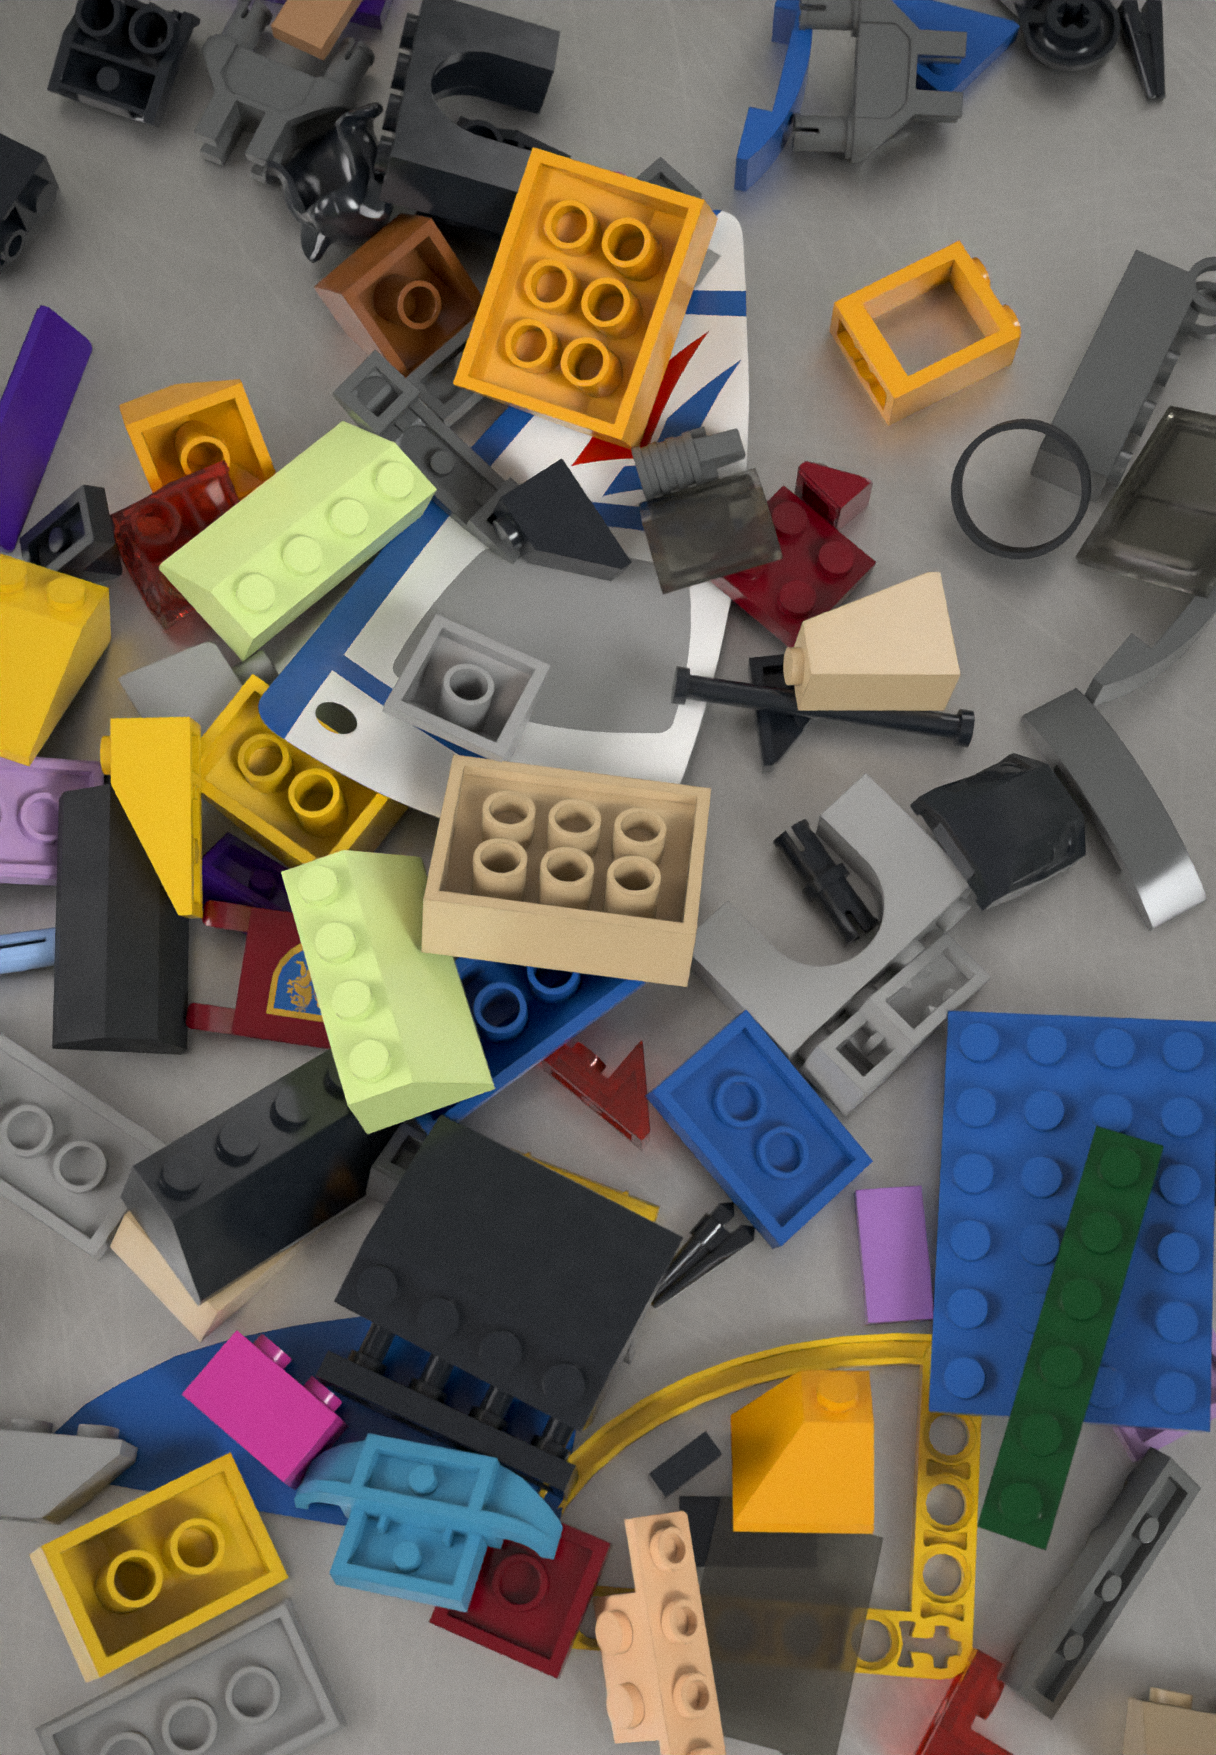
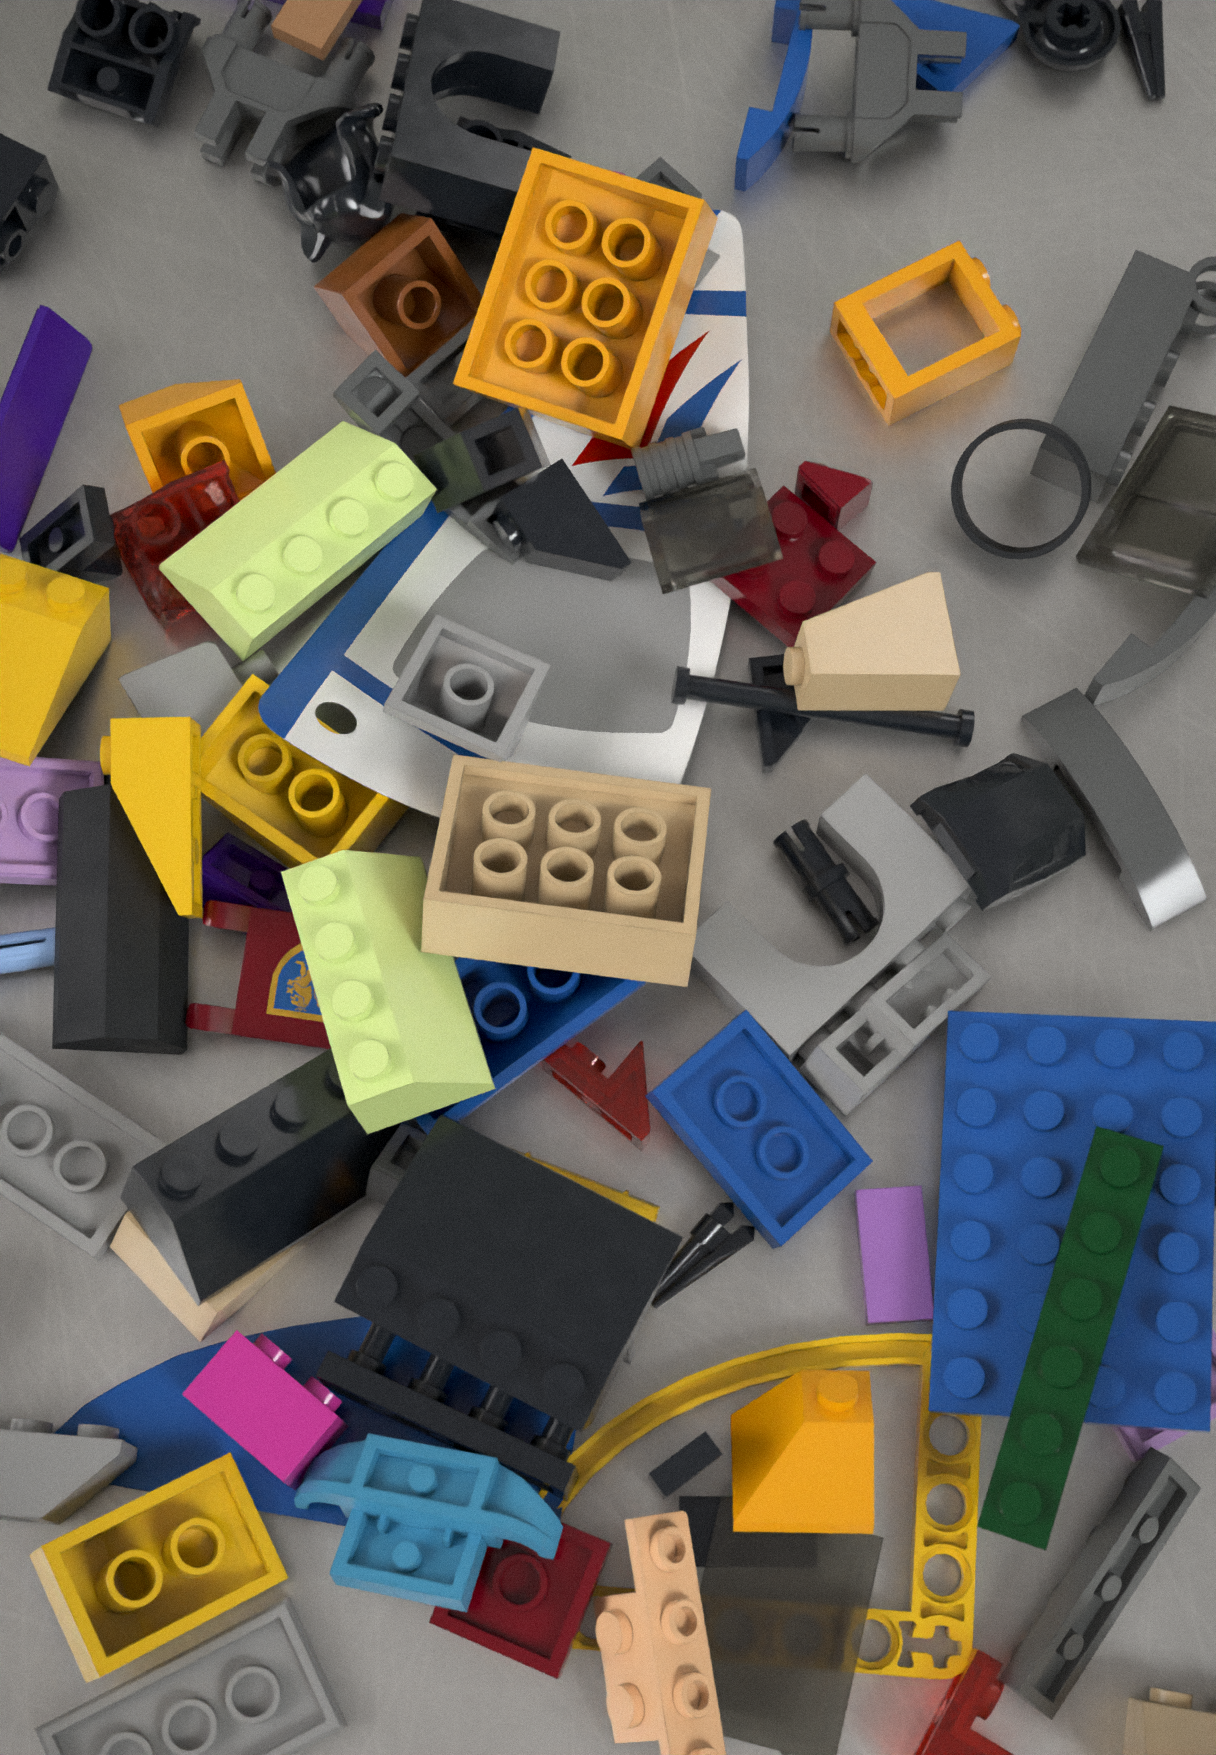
none -> black slope [413,407,551,513]

